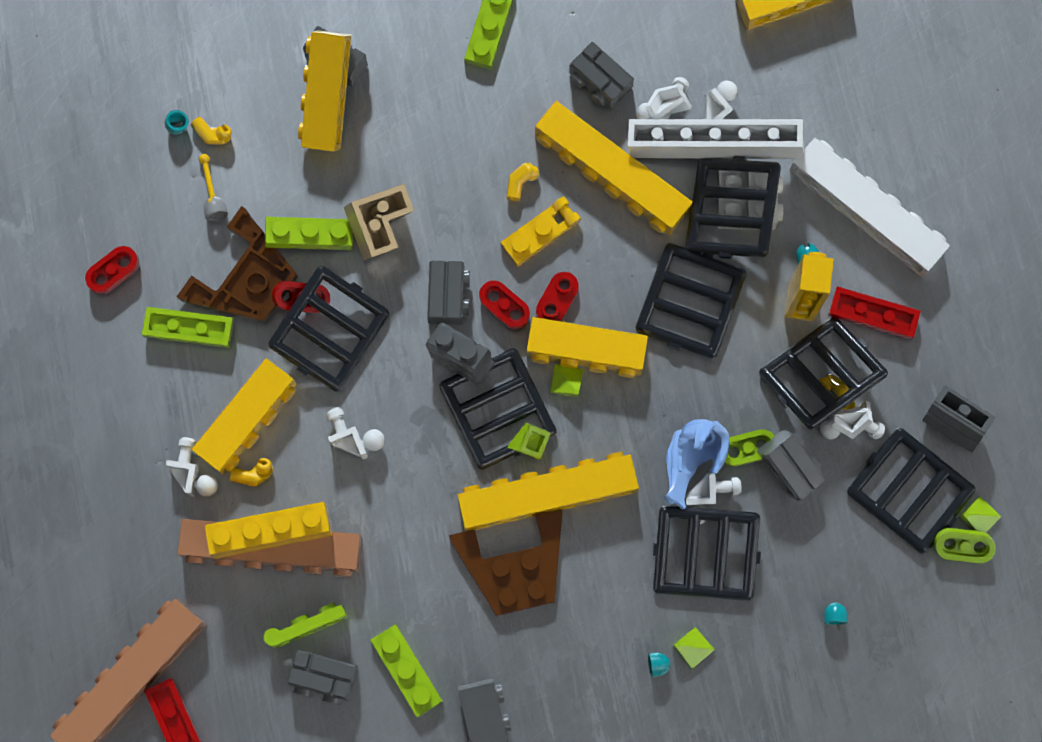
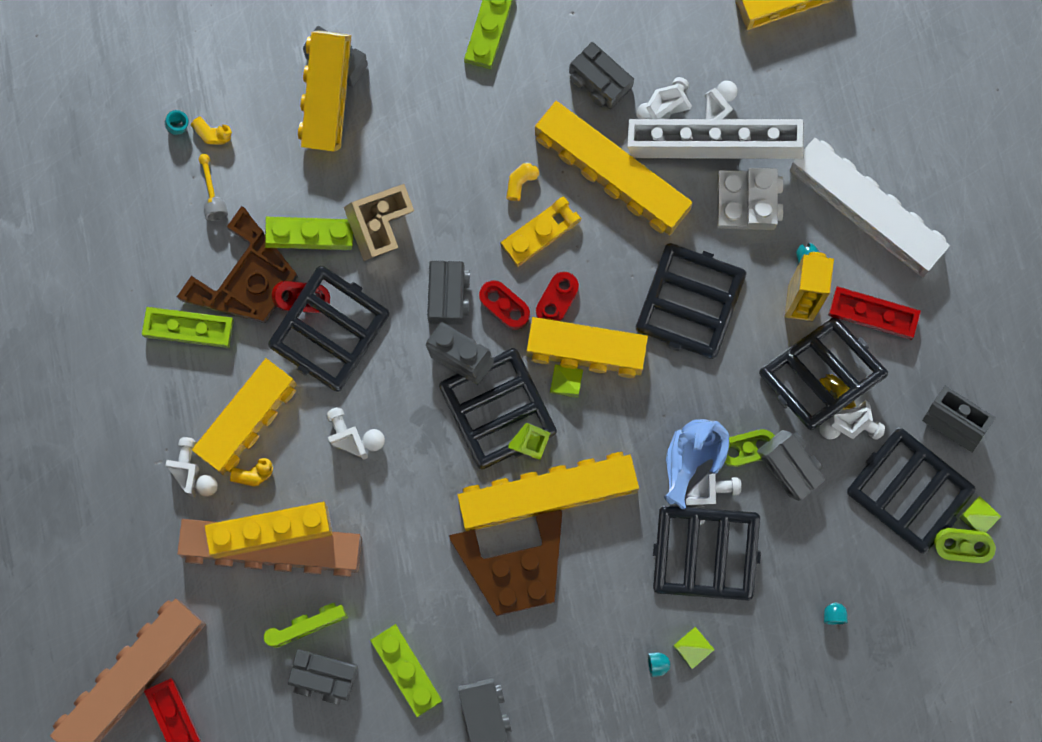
red plate [85,246,139,294] -> none
black bar [685,156,781,259] -> none

